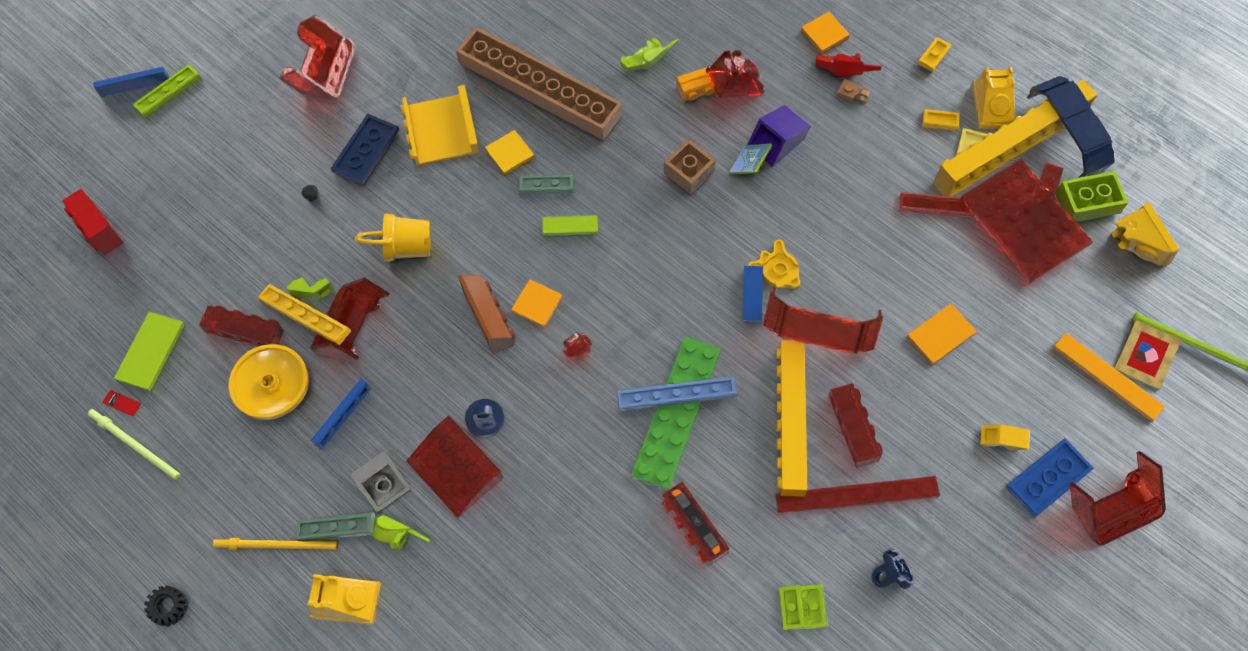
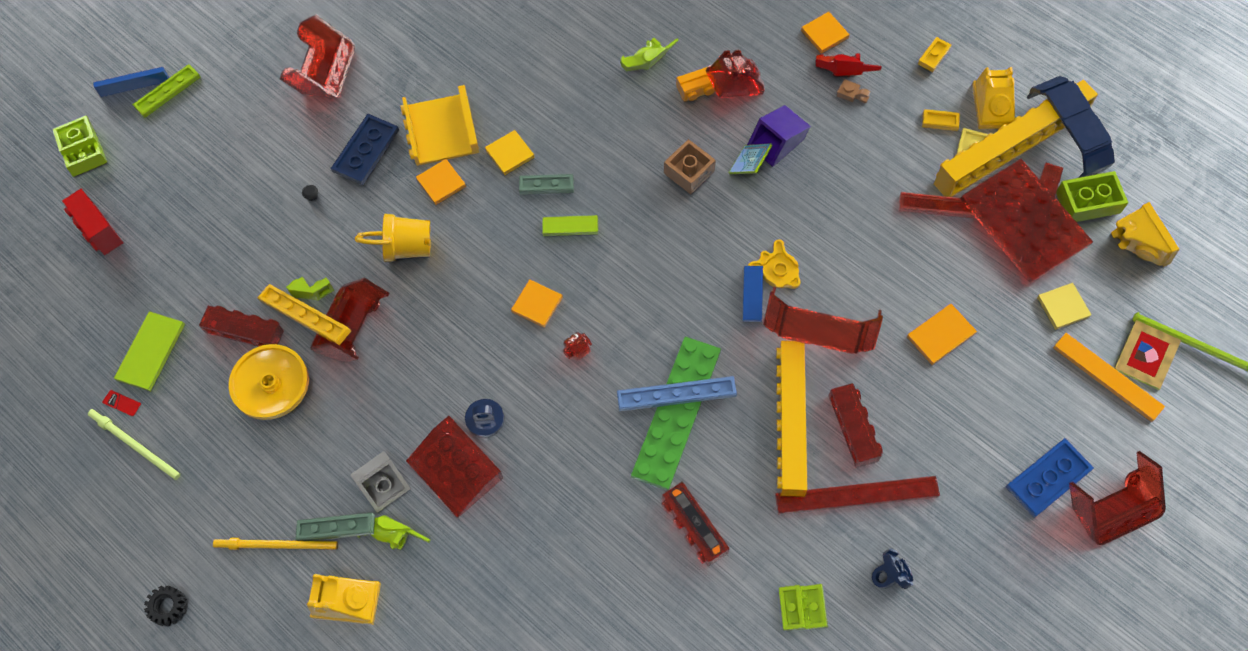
blue tile [311,378,370,450] -> none
medium nougat brick [456,27,623,141] -> none
dark orange slope [458,275,515,355] -> none
yellow slope [980,424,1030,451] -> none
none -> lime slope [53,115,107,177]
none -> light orange tile [416,159,466,205]
none -> light yellow tile [1037,283,1091,330]

